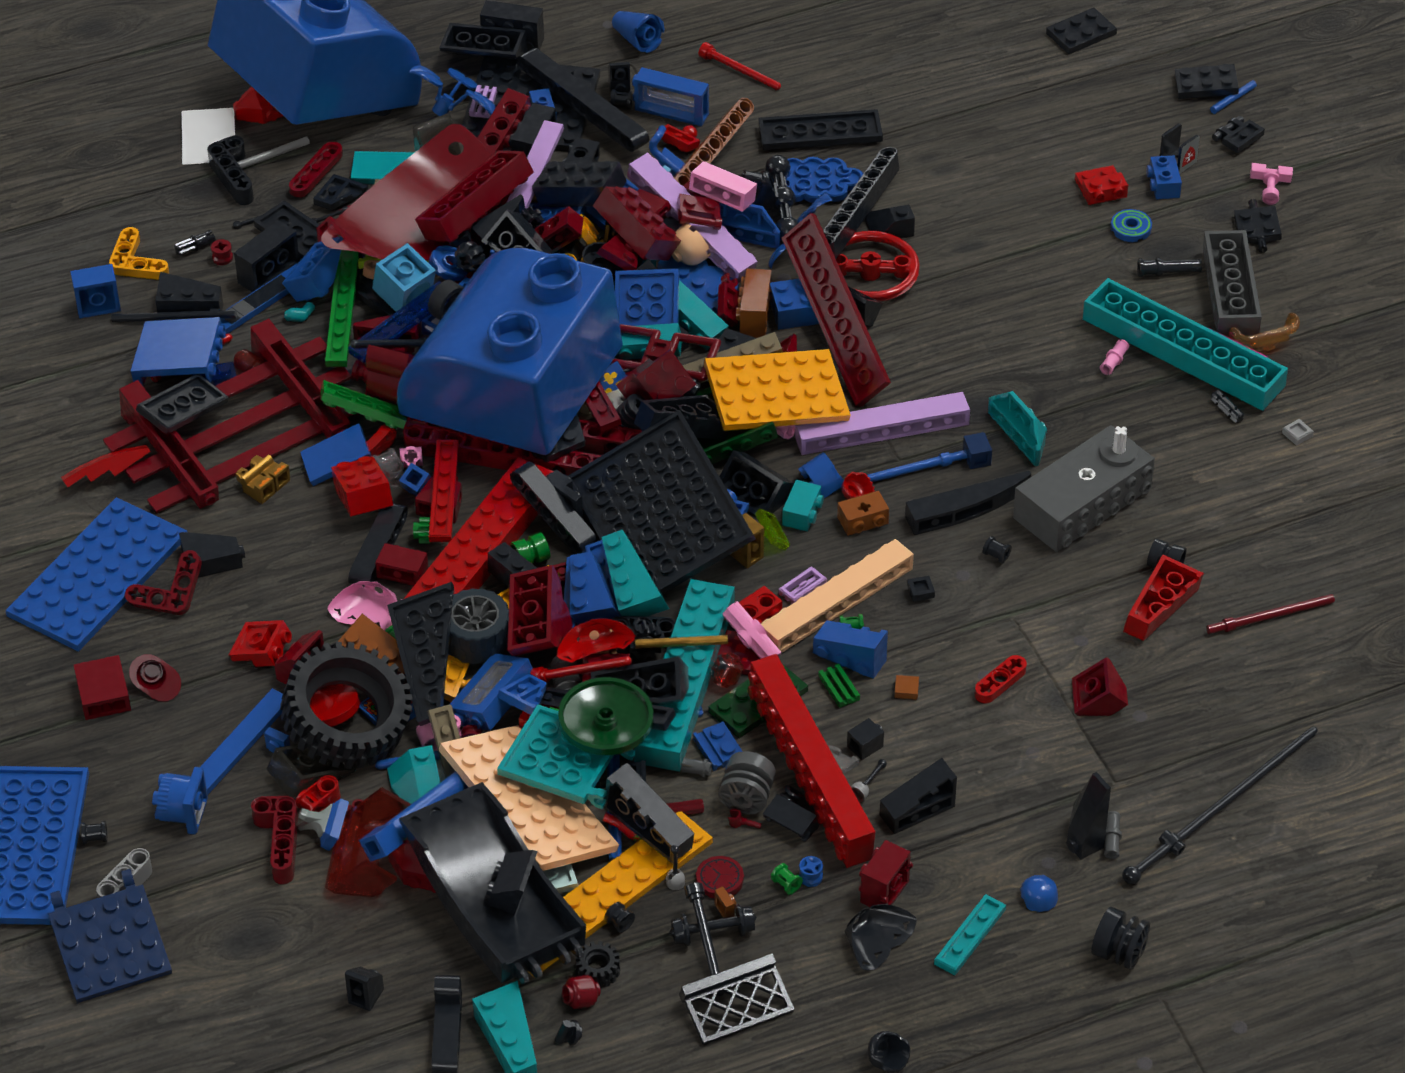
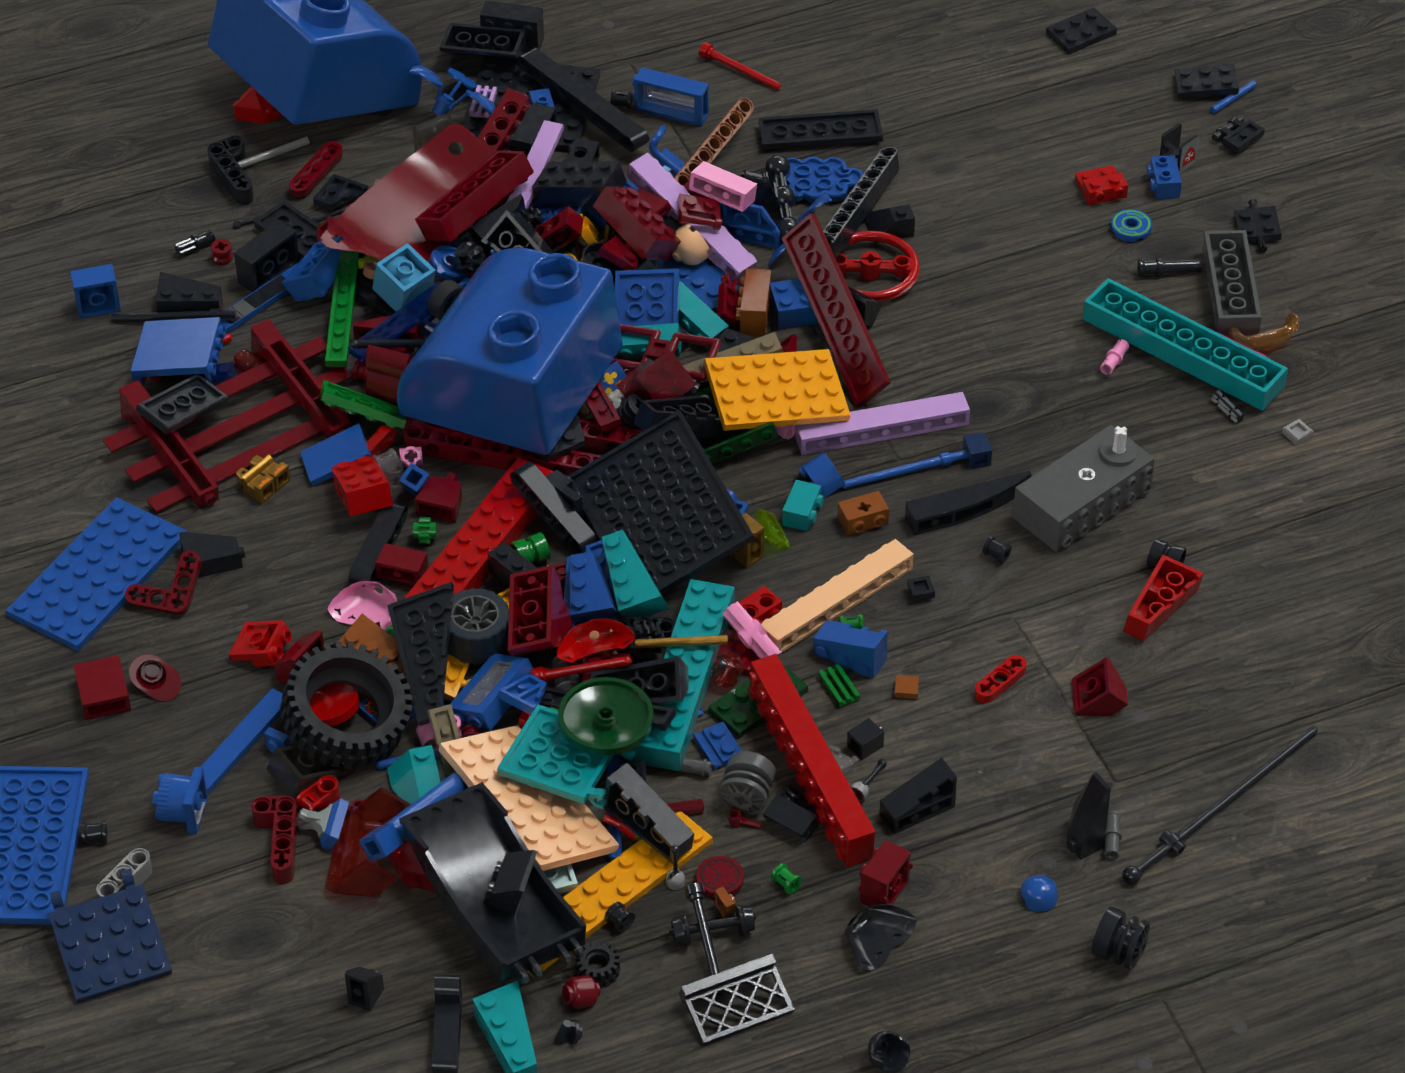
red slope [61,445,151,487] -> none
light orange beam [109,227,169,280] -> none
white sticker [182,108,235,165] -> none
teal arm [284,302,315,322] -> none
teal tile [351,151,415,184] -> none
red tile [429,440,459,542] -> none
black slope [608,62,630,94] -> none
blue cone [612,11,665,53] -> none
red plate [656,124,700,152] -> none
black slope [719,450,794,520] -> none
lavender tile [779,566,827,604] -> none
blue wheel [799,856,823,887] -> none
red hair [842,472,875,500] -> none
teal tile [934,894,1006,975] -> none
teal wedge [988,391,1047,467] -> none
dark red bar [1206,594,1335,634] -> none
bright pink bar [1250,163,1293,205] -> none

